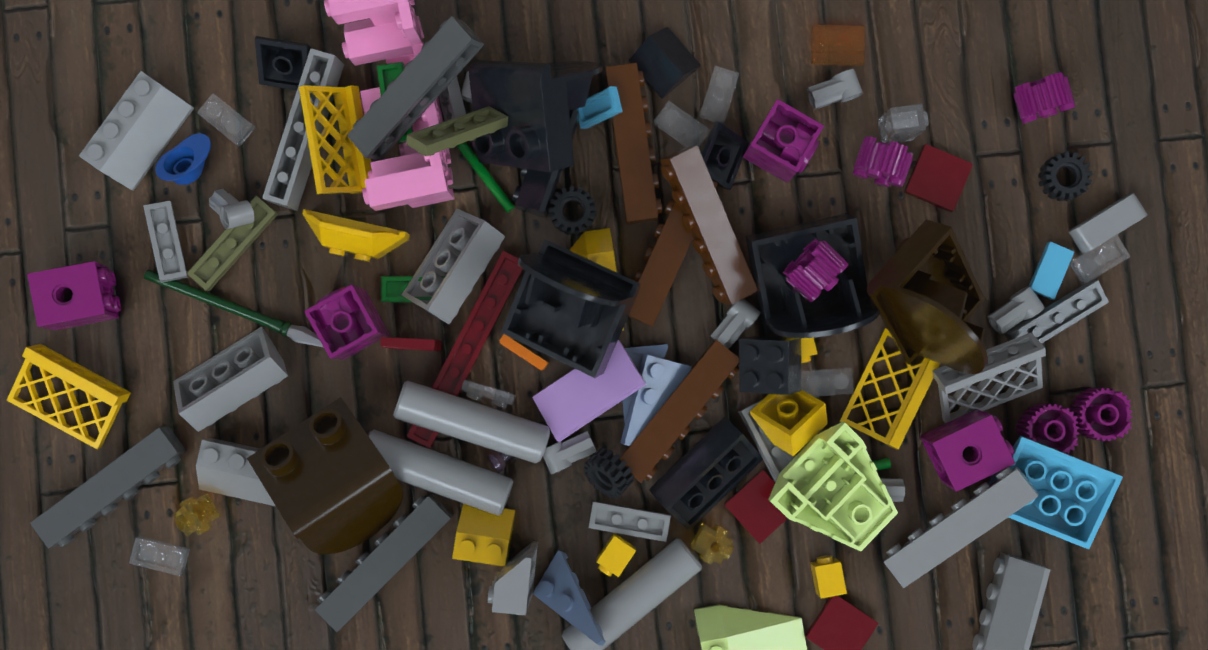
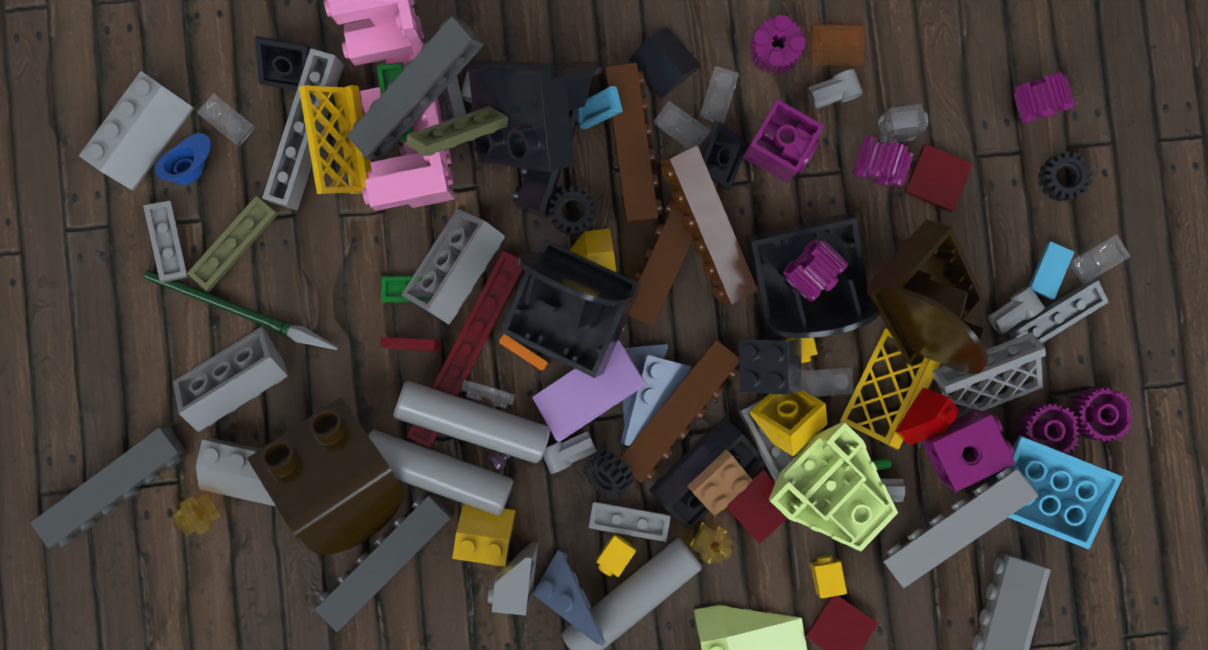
yellow fence [7,344,131,450] -> none
magenta brick [27,261,121,331] -> none
clear plate [129,536,190,576] -> none
light grey piece [209,189,254,229] -> none
yellow wedge [303,209,410,262] -> none
magenta brick [304,285,390,360] -> none
green bar [456,142,515,213] -> none
light grey piece [710,298,761,349] -> none
light grey beam [1068,192,1148,254] -> none
none -> medium nougat plate [687,450,753,516]
none -> magenta brick [749,15,806,74]
none -> red slope [895,388,959,445]

